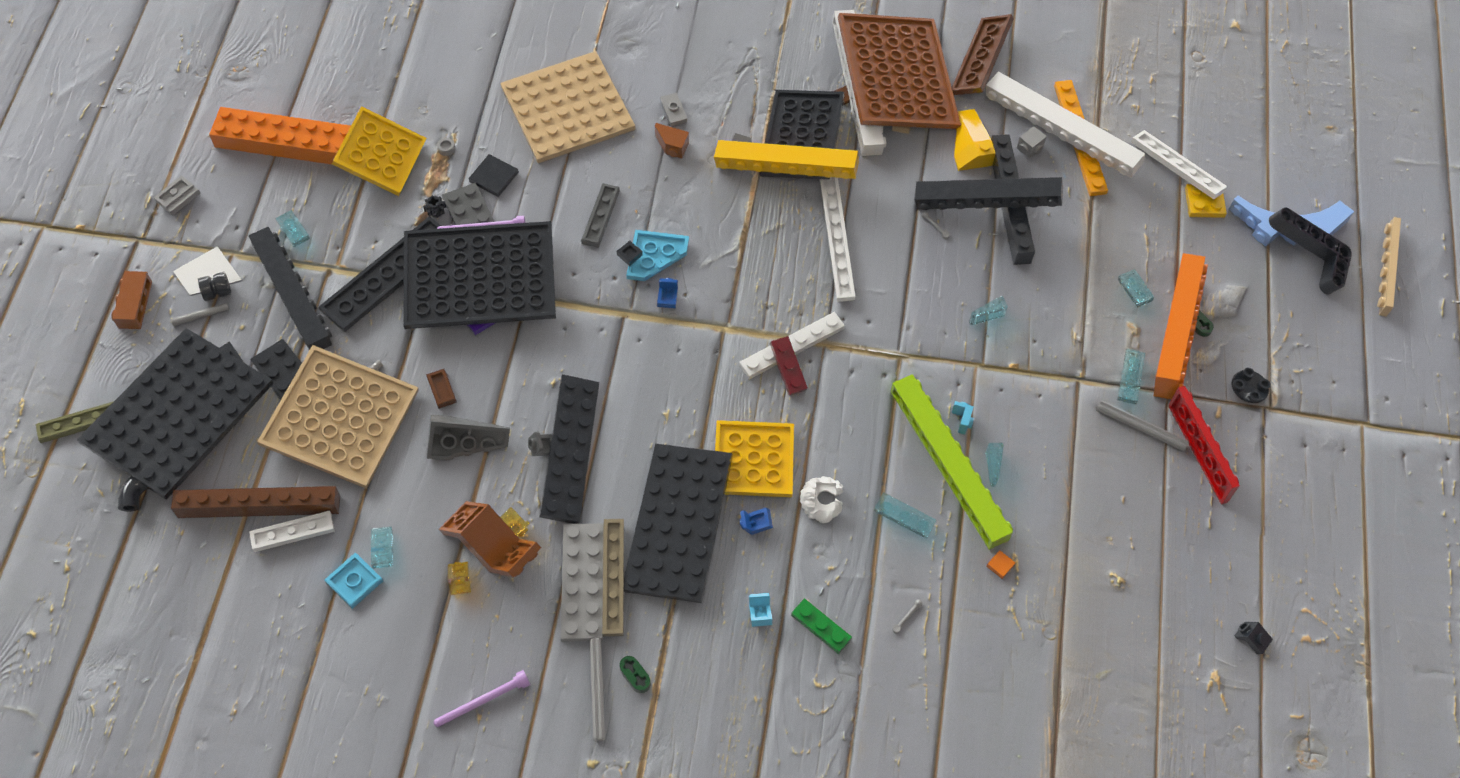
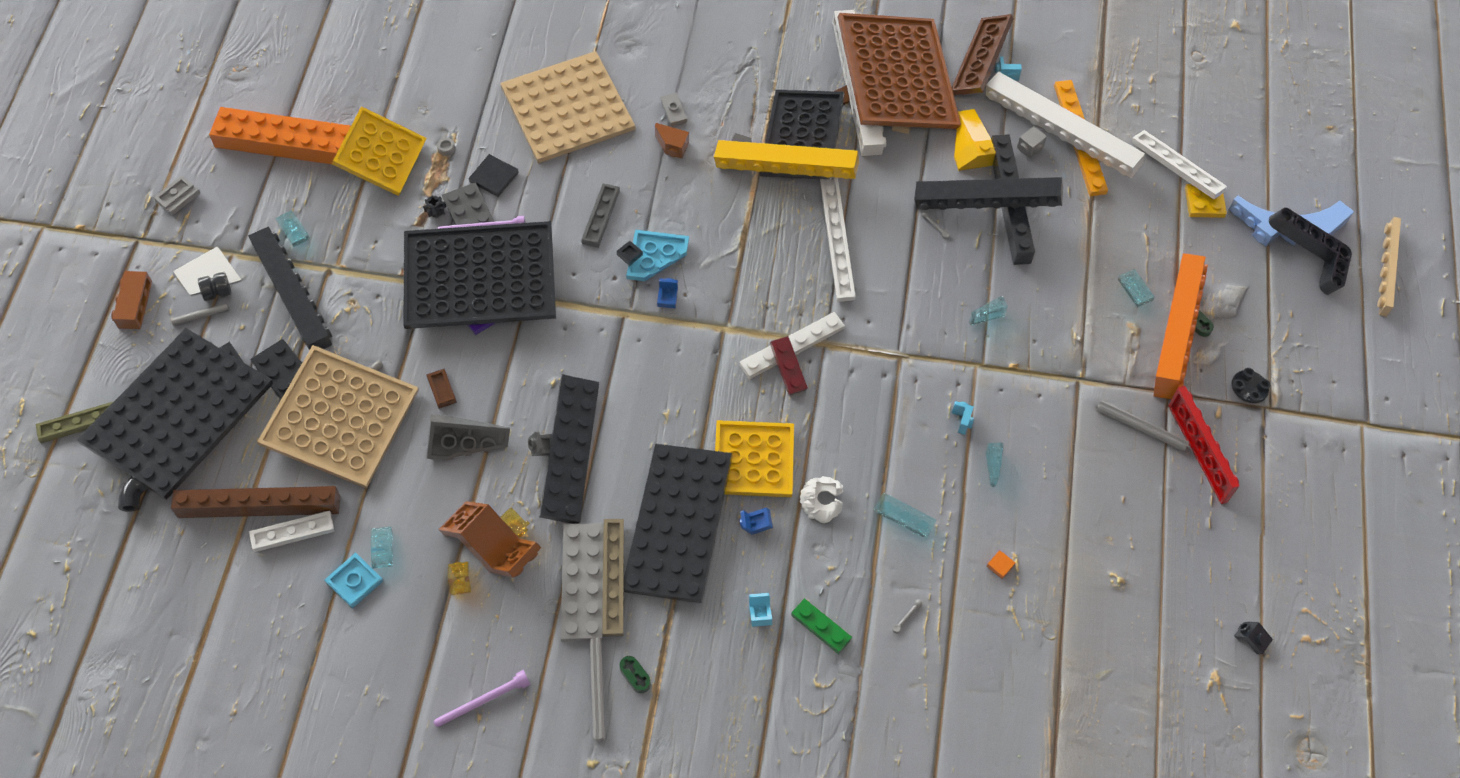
black plate [319,216,441,332] -> none
lime brick [891,374,1013,550] -> none
clear light blue plate [1117,349,1146,404] -> none
none -> medium azure bracket [995,57,1022,81]

